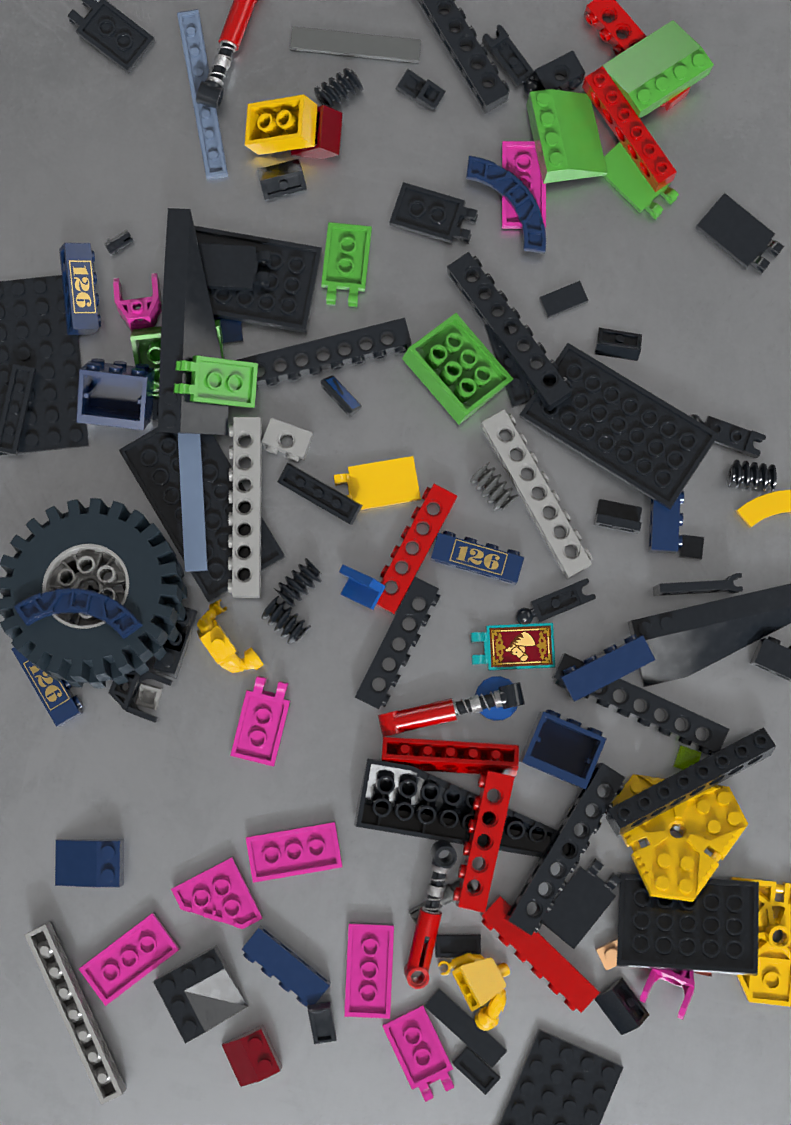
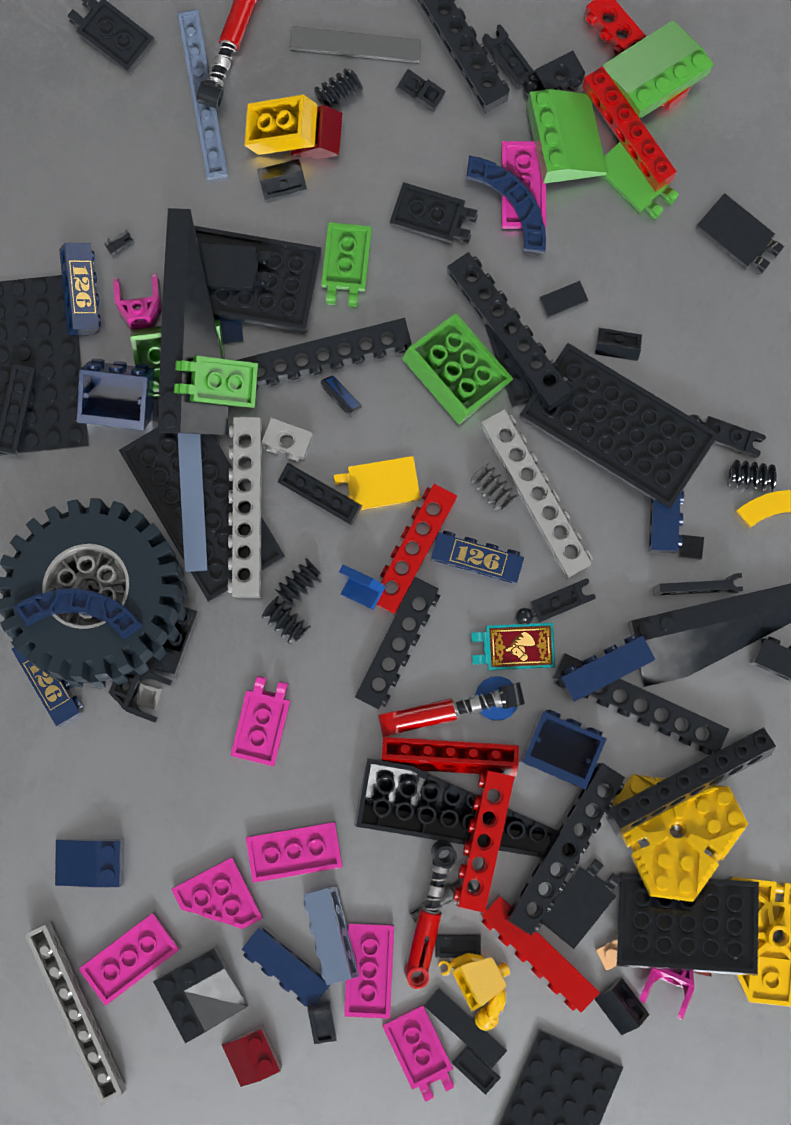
yellow torso [197,599,264,673] -> none
black panel [594,499,642,534] -> none
clear neon green tile [673,745,702,770] -> none
none -> sand blue brick [304,886,359,985]

